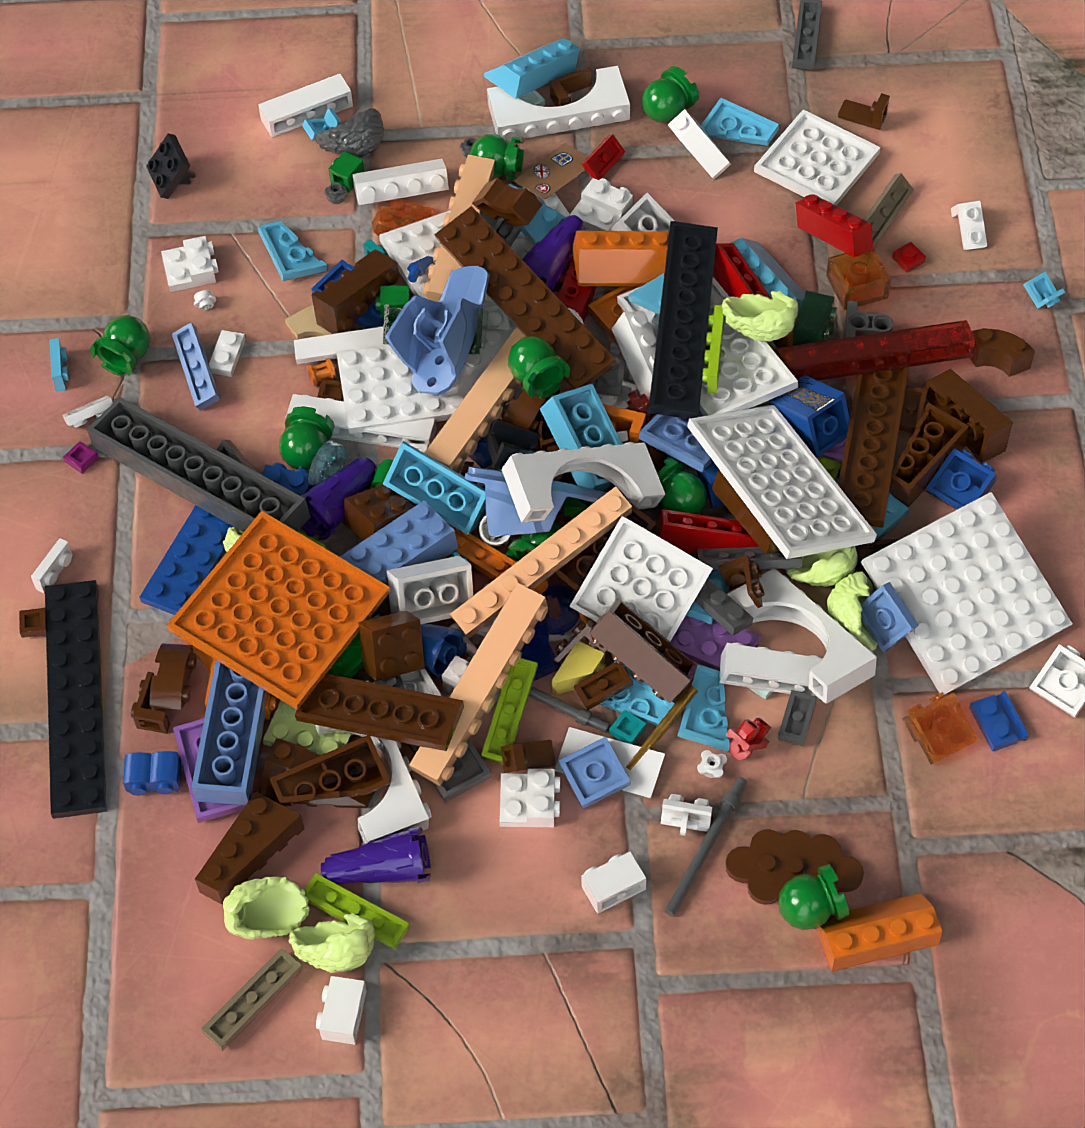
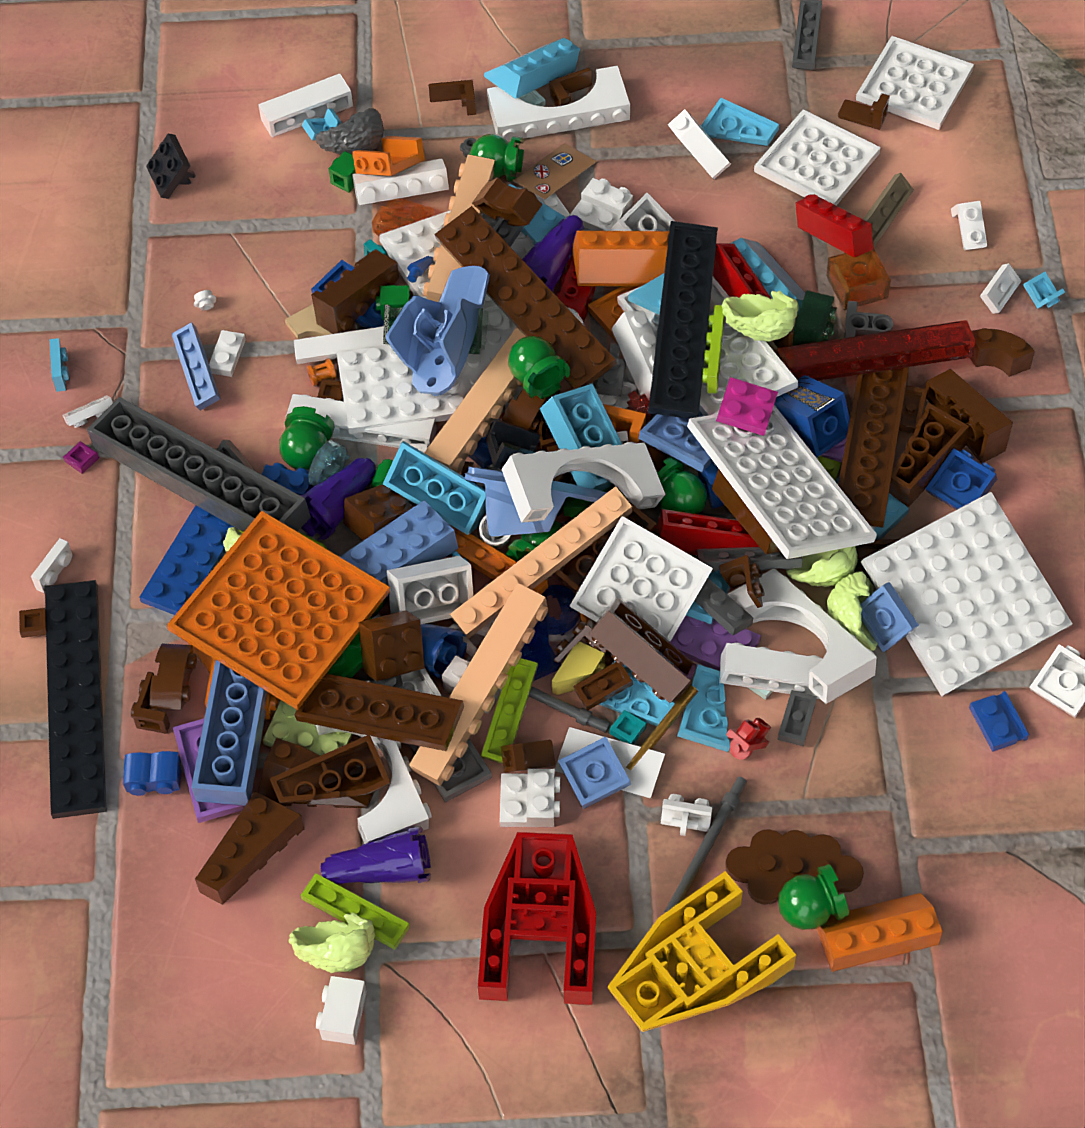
green tile [90,315,151,377] -> none
white plate [161,236,219,292] -> none
dark tan plate [201,948,303,1051] -> none
yellowish green hair [223,876,310,940] -> none
medium azure wing [258,221,327,281] -> none
dark grey plate [325,183,347,204] -> none
red plate [581,134,626,180] -> none
white brick [581,852,646,914] -> none
green tile [642,66,699,123] -> none
white plate [697,750,727,778] -> none
red plate [892,242,926,273] -> none
clear orange plate [902,692,979,765] -> none
none -> orange panel [353,136,425,176]
none -> reddish brown bracket [428,80,476,116]
none -> red wedge [478,832,596,1005]
none -> yellow wedge [608,871,796,1032]
none -> dark pink plate [716,377,778,436]
none -> white plate [856,36,974,130]
none -> white plate [980,263,1021,314]

